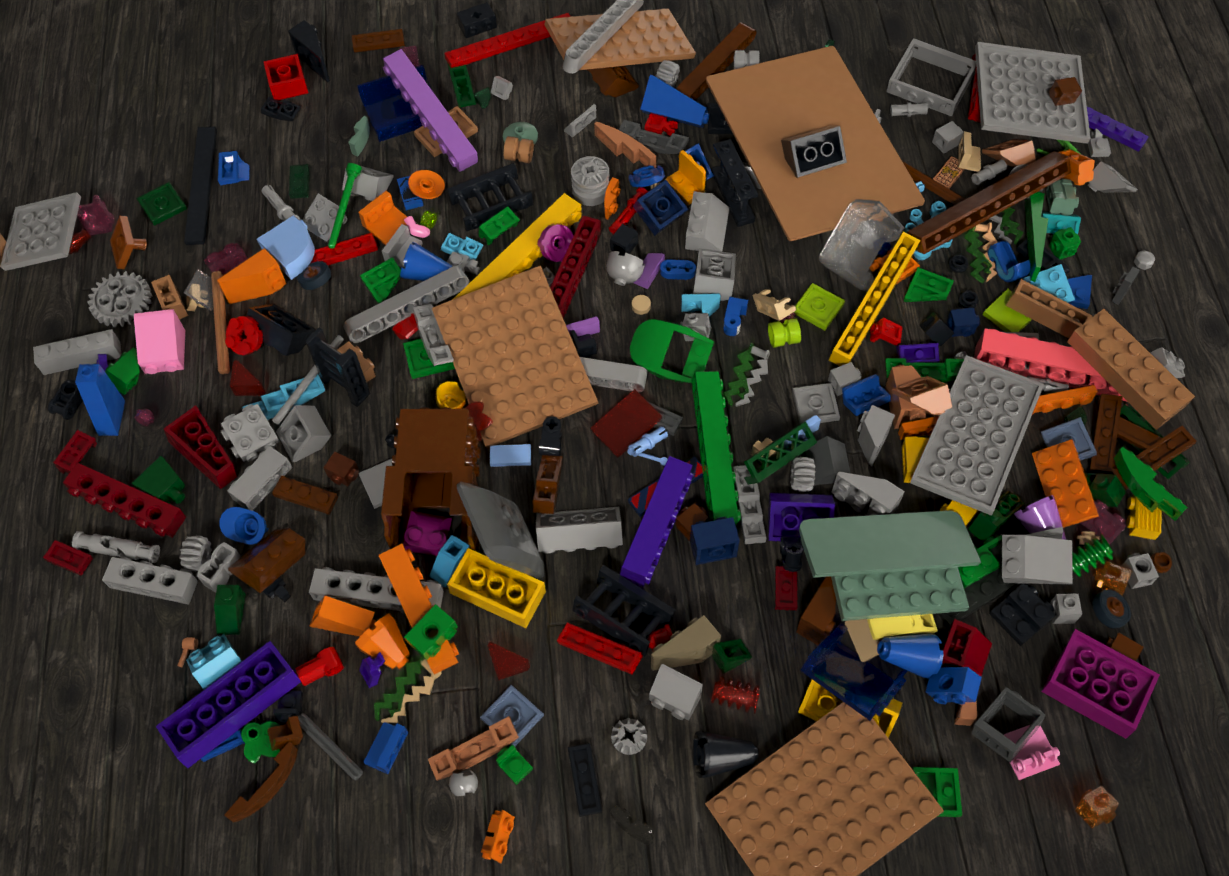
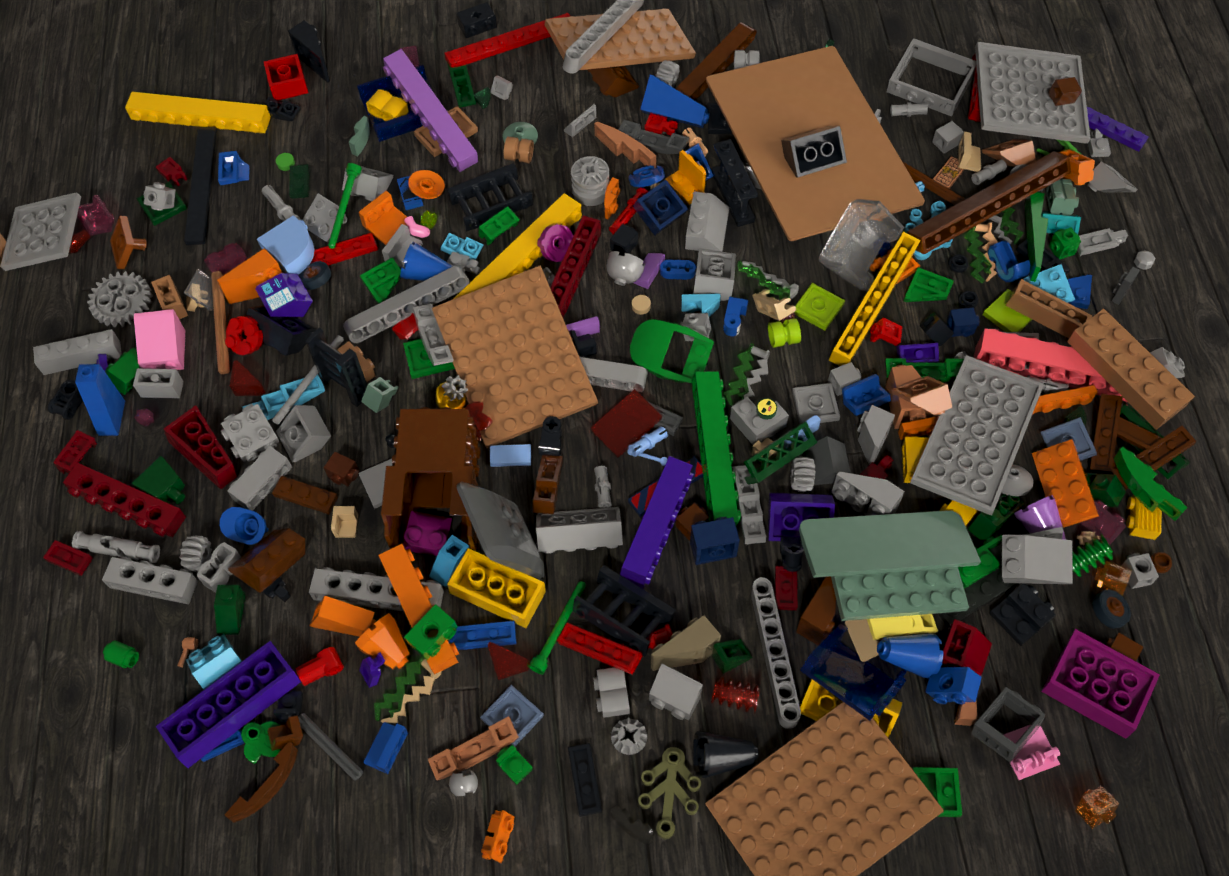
reddish brown plate [352,29,405,53] -> none
light grey brick [1050,594,1082,624] -> none
none -> green brick [103,640,139,668]
none -> yellow brick [125,92,271,133]
none -> light grey brick [133,368,184,398]
none -> light grey brick [144,182,176,210]
none -> dark red plate [156,157,188,186]
none -> dark purple slope [255,273,313,317]
none -> bright green tile [276,153,295,171]
none -> tan panel [331,506,358,538]
none -> sand green brick [361,377,398,413]
none -> yellow brick [366,89,409,126]
none -> light grey gear [441,375,468,401]
none -> blue plate [448,621,517,650]
none -> green piece [528,581,586,675]
none -> light grey brick [593,667,630,718]
none -> light grey pin [594,466,612,508]
none -> olive plant [638,747,701,839]
none -> light nougat axle [682,128,708,157]
none -> light grey brick [730,397,789,445]
none -> clear neon green piece [737,261,799,300]
none -> light grey beam [751,577,801,729]
none -> tile [756,398,777,420]
none -> dark red plate [860,455,893,480]
none -> light grey dish [1001,464,1033,496]
none -> light grey hinge [1077,228,1128,256]

